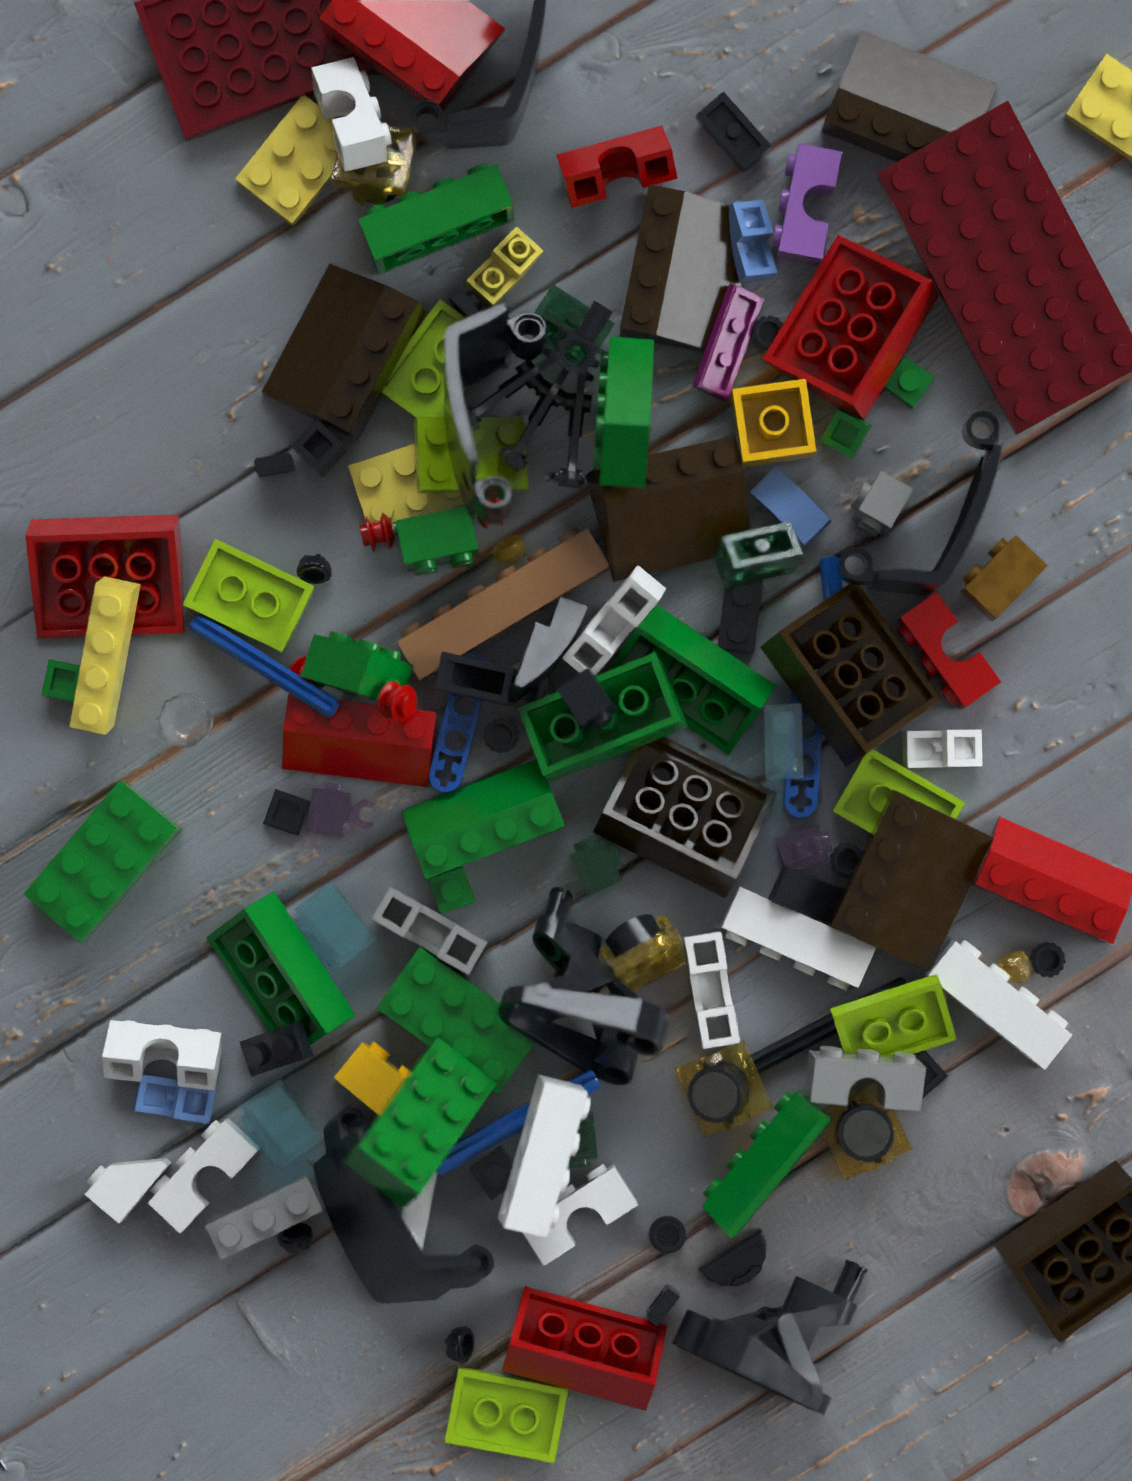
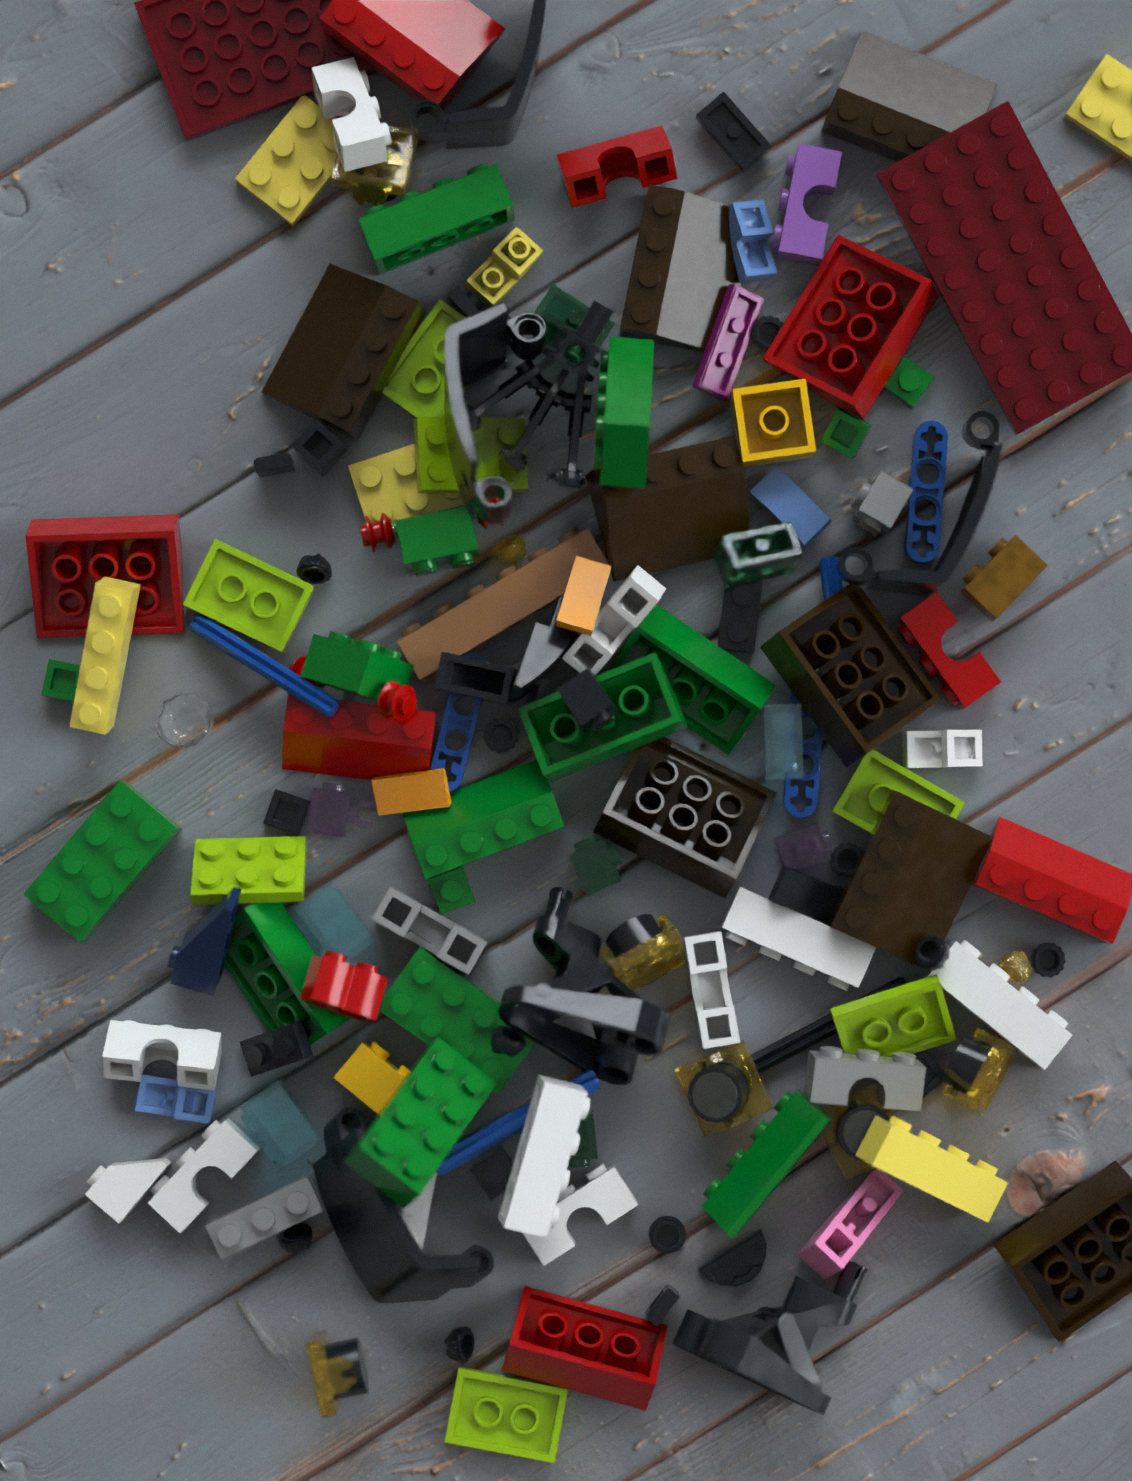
none -> dark blue slope [168,887,242,996]
none -> lime plate [190,836,307,905]
none -> red brick [300,951,388,1022]
none -> clear yellow piece [306,1330,369,1418]
none -> light orange tile [371,768,452,816]
none -> black piece [491,1026,527,1058]
none -> light orange tile [555,556,612,636]
none -> bright pink slope [797,1167,904,1280]
none -> light yellow brick [855,1115,1008,1223]
none -> blue beam [904,421,948,565]
none -> black piece [914,935,950,971]
none -> piece [942,1028,1017,1115]

